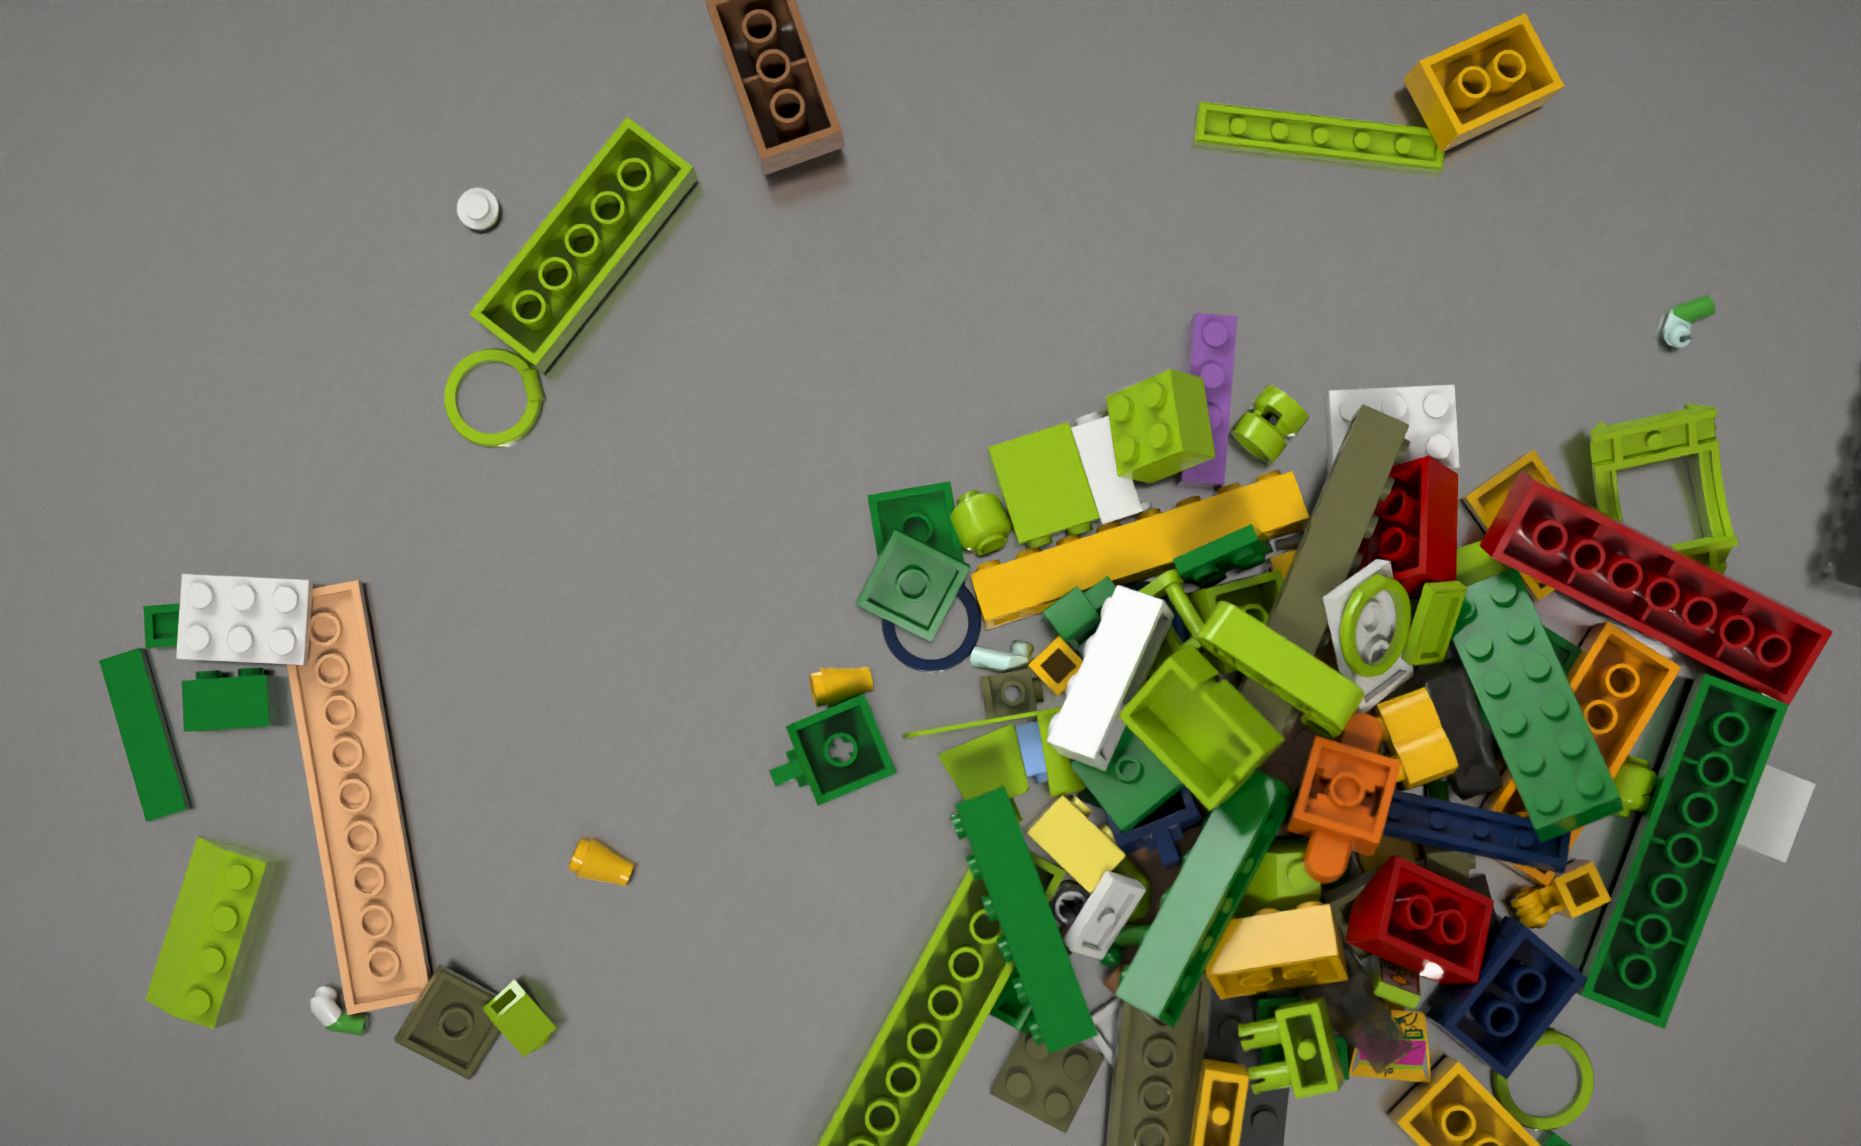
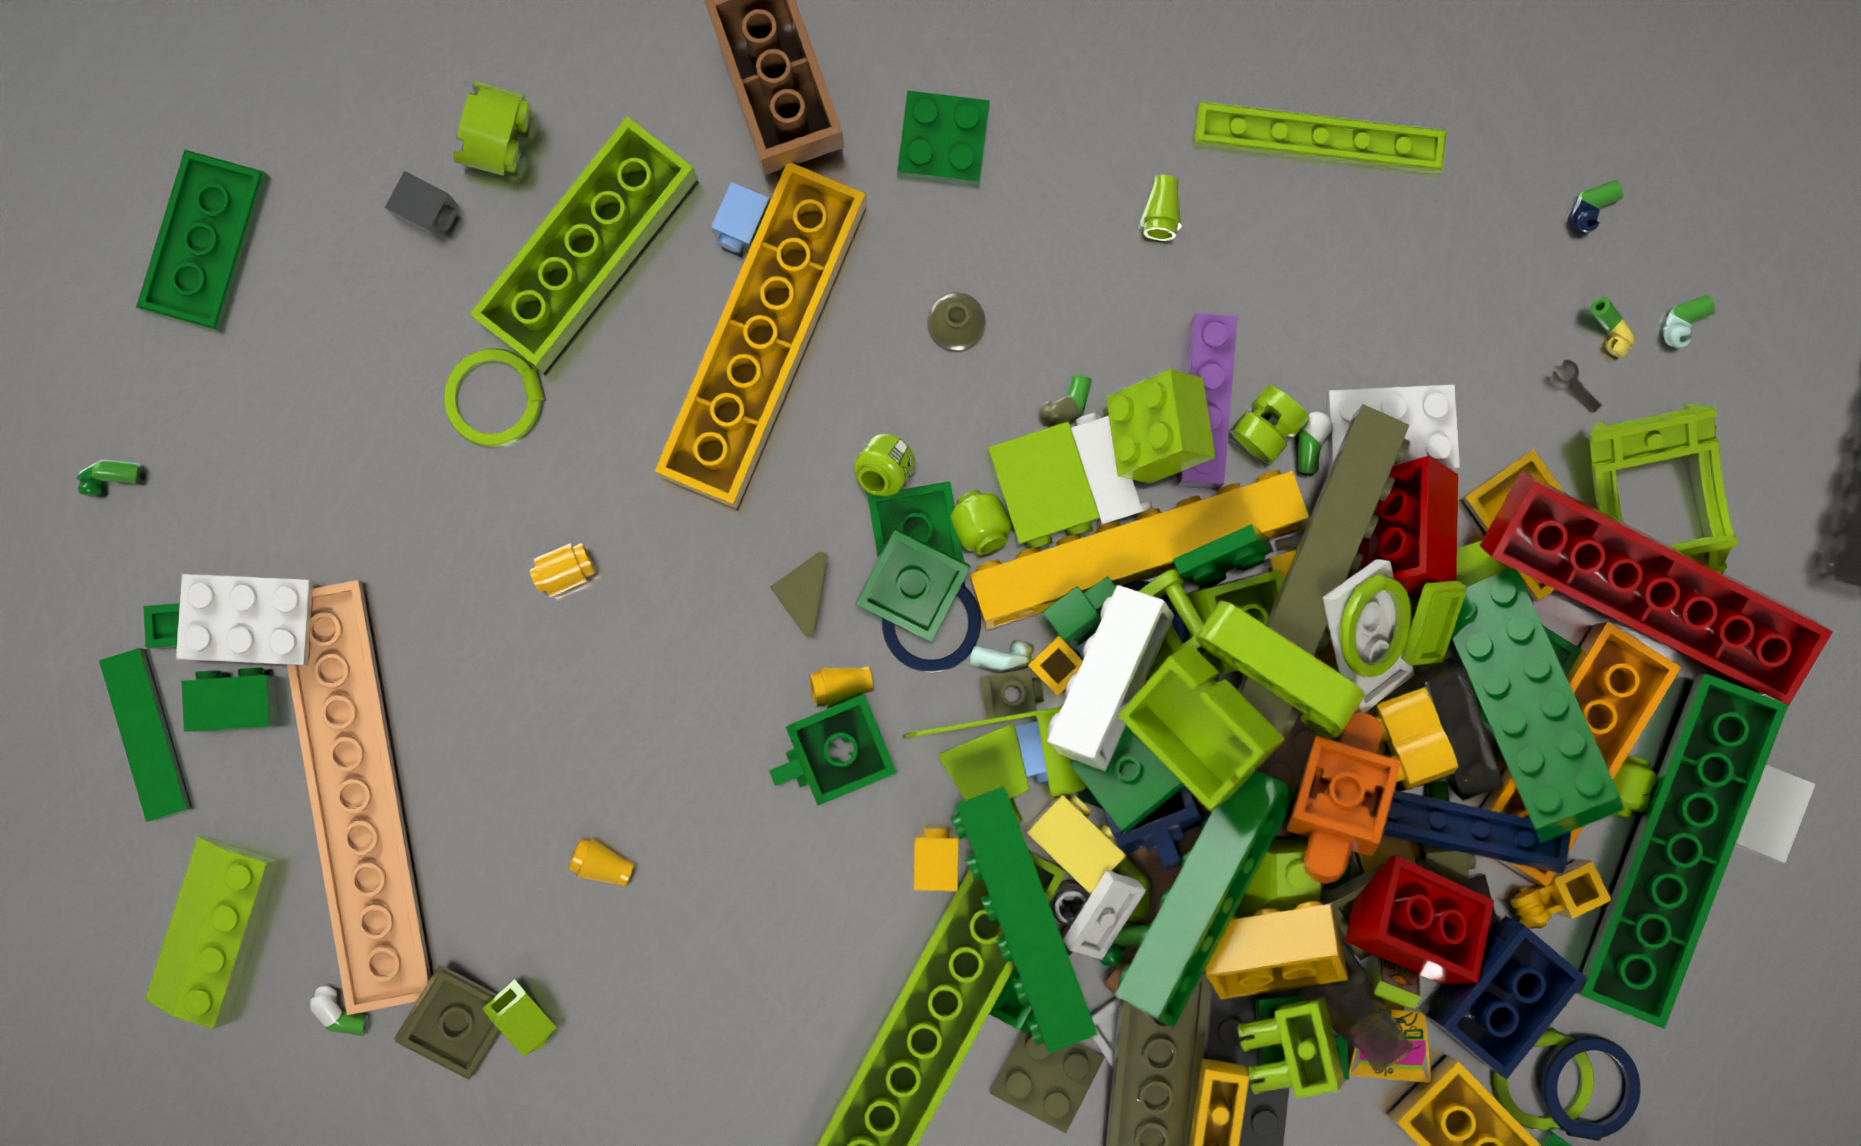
white plate [457,188,499,230] -> none
yellow brick [1402,13,1565,152] -> none
none -> bright green arm [77,460,138,496]
none -> green tile [136,149,268,332]
none -> dark grey brick [384,171,457,239]
none -> lime brick [454,81,532,176]
none -> yellow brick [529,543,596,597]
none -> yellow brick [654,163,867,509]
none -> light blue brick [711,182,770,253]
none -> olive slope [770,552,829,639]
none -> lime head [853,434,916,497]
none -> green plate [897,90,990,185]
none -> yellow brick [914,827,958,891]
none -> olive brick [928,292,986,350]
none -> arm [1040,374,1092,426]
none -> lime cone [1140,175,1182,241]
none -> arm [1298,412,1332,473]
none -> dark blue piece [1542,1037,1641,1141]
none -> clear smoke hand [1551,360,1602,412]
none -> arm [1571,180,1623,233]
none -> arm [1590,297,1635,357]

